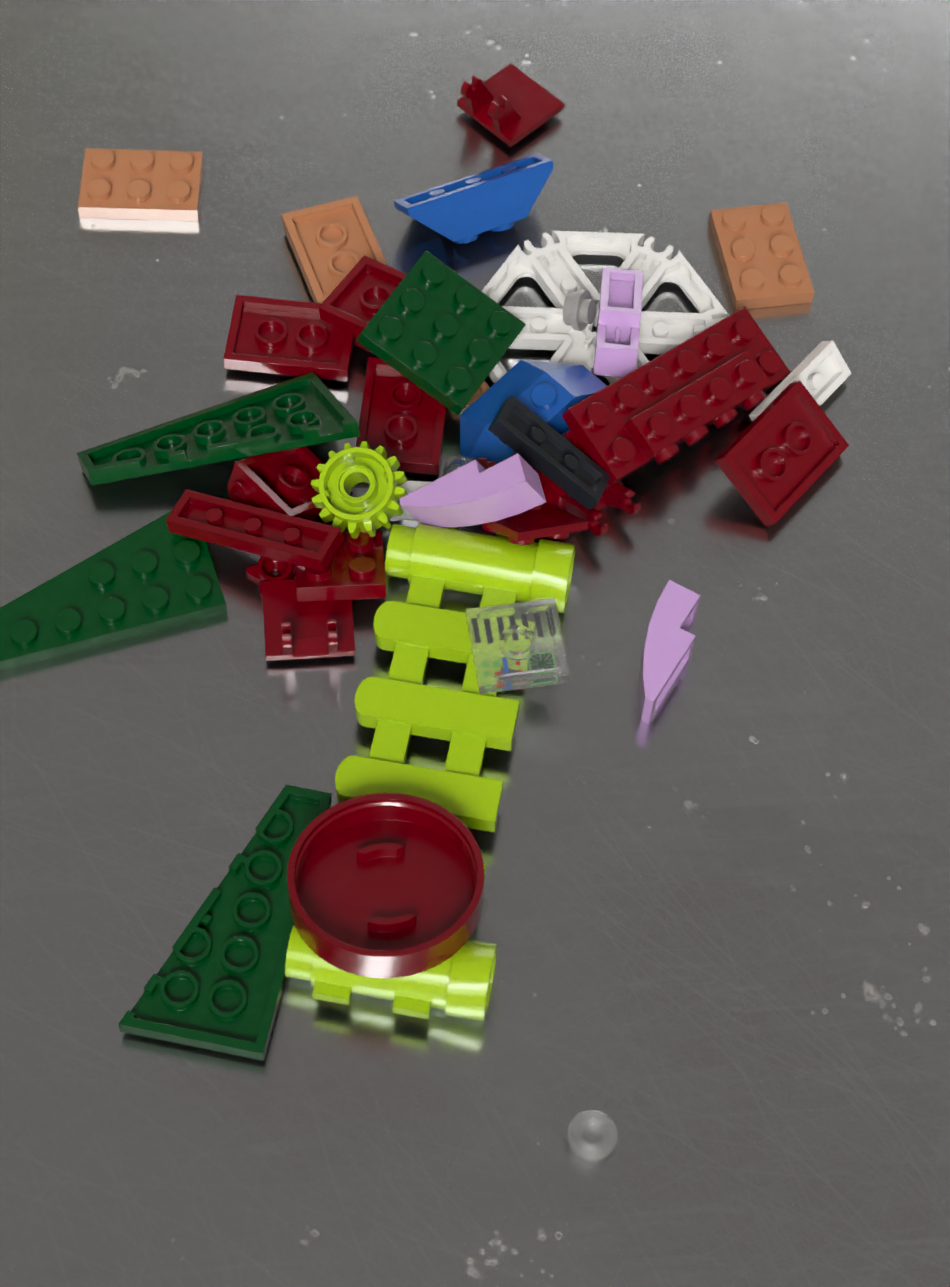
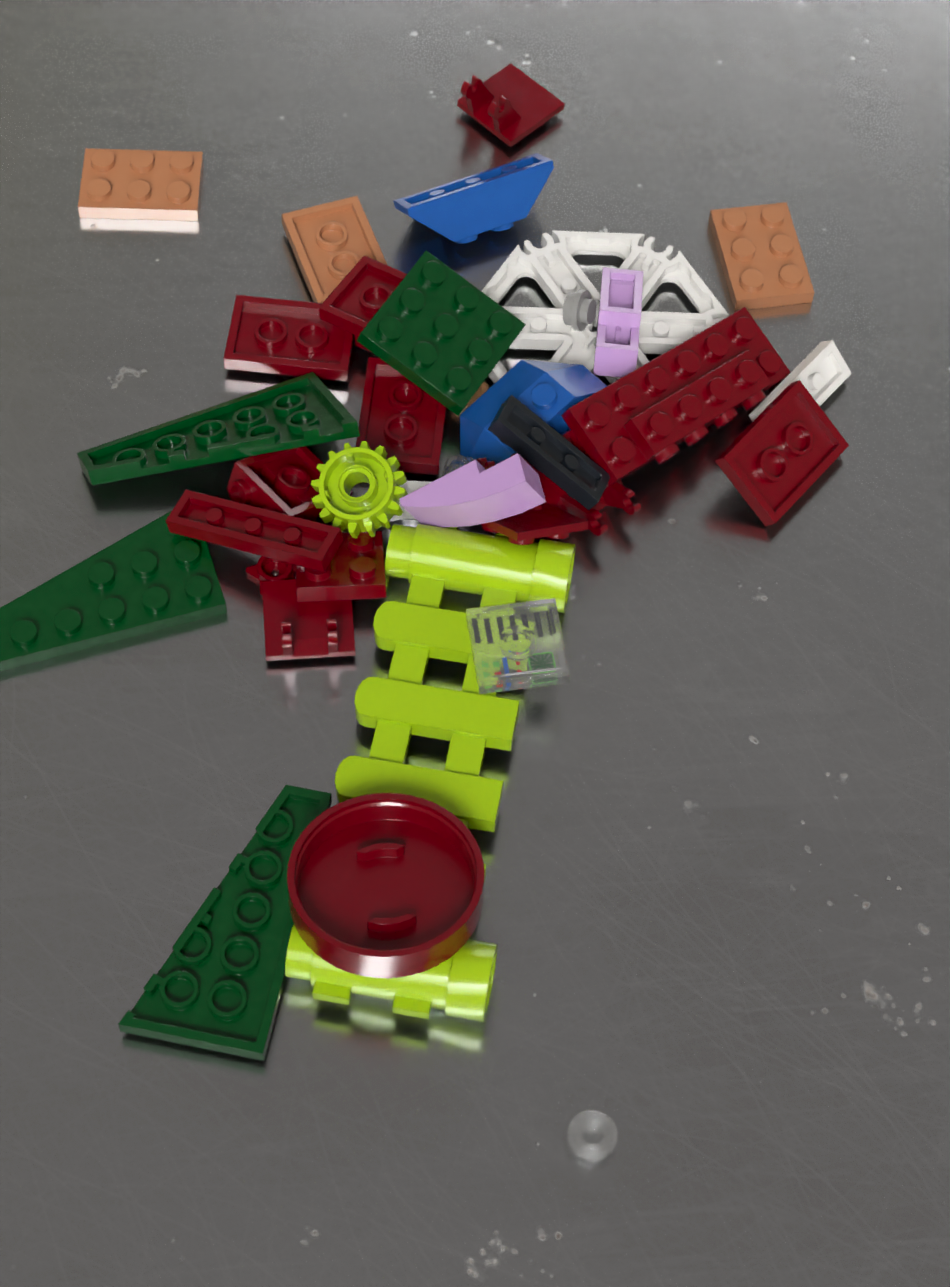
lavender slope [639,580,701,724] -> none

